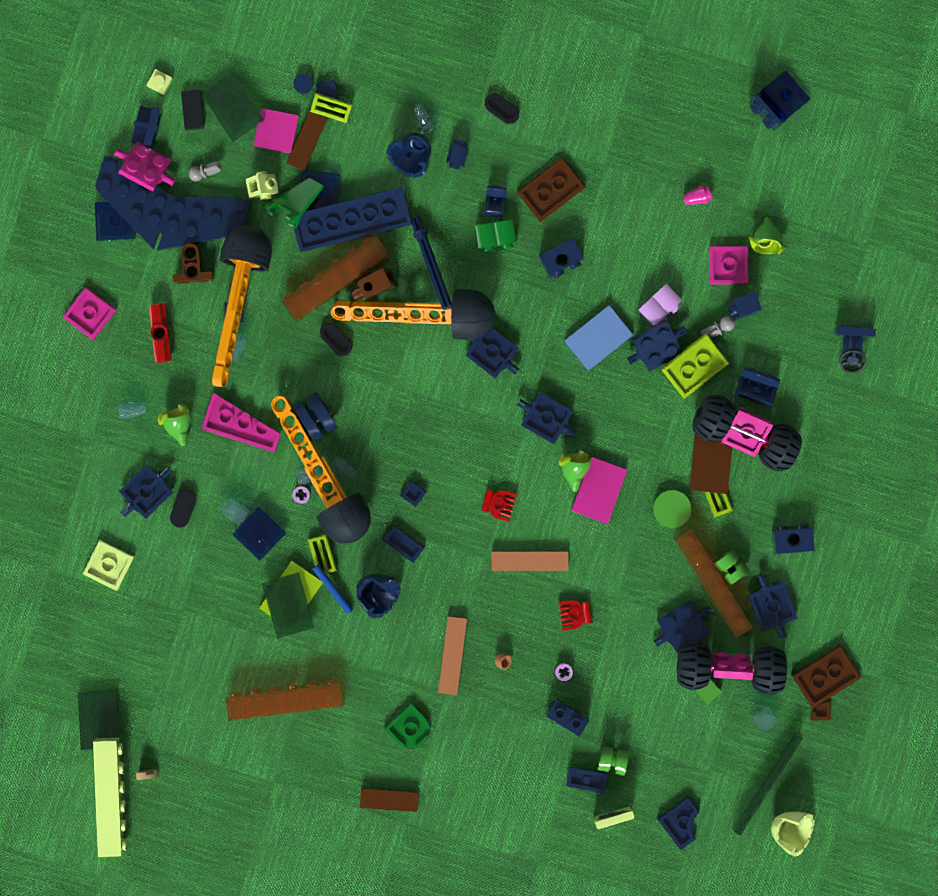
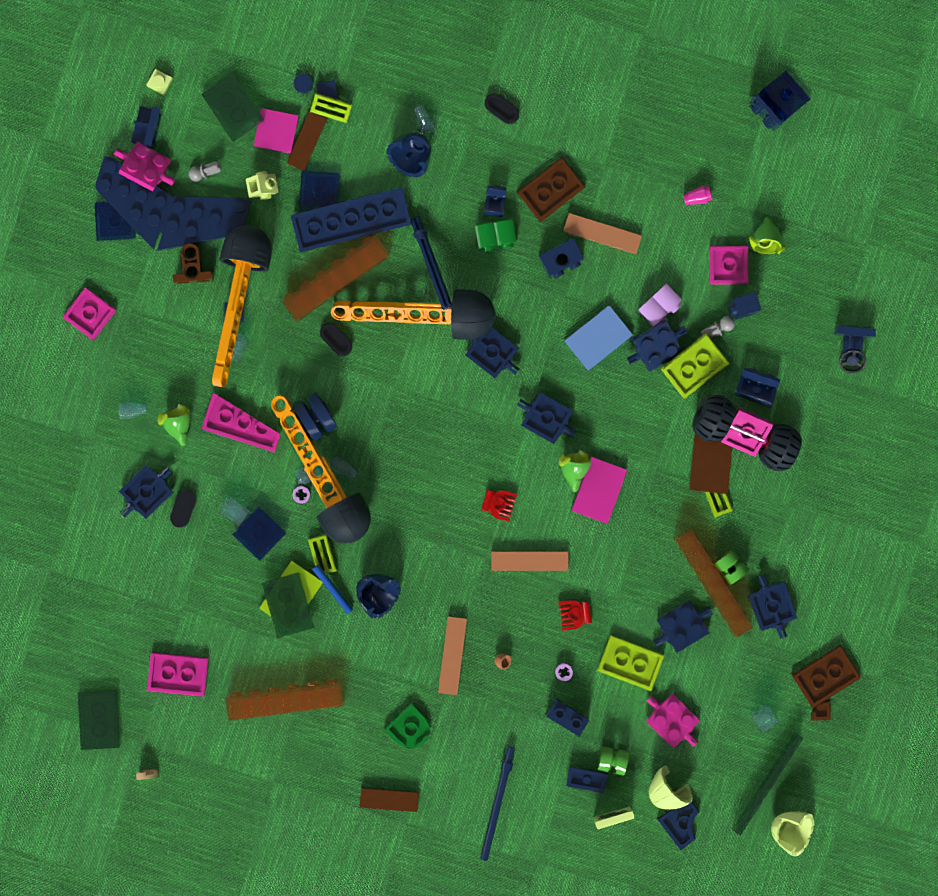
yellowish green tile [83,540,135,591] -> none
yellowish green brick [93,738,127,857] -> none
red piece [149,304,172,363] -> none
black tile [181,90,204,131] -> none
green flag [264,178,324,229] -> none
reddish brown torso [351,268,398,301] -> none
dark blue tile [383,525,425,563] -> none
dark blue tile [400,481,427,507] -> none
dark blue brick [446,140,469,170] -> none
bright green tile [653,490,691,528] -> none
black plate [677,642,787,695] -> none
bright green tile [695,679,722,705] -> none
dark blue brick [772,524,815,554] -> none
none -> dark pink tile [147,652,209,697]
none -> dark blue bar [480,746,515,861]
none -> nougat tile [563,213,642,255]
none -> lime tile [597,635,665,691]
none -> dark pink plate [645,694,700,748]
none -> yellowish green hair [649,766,693,810]

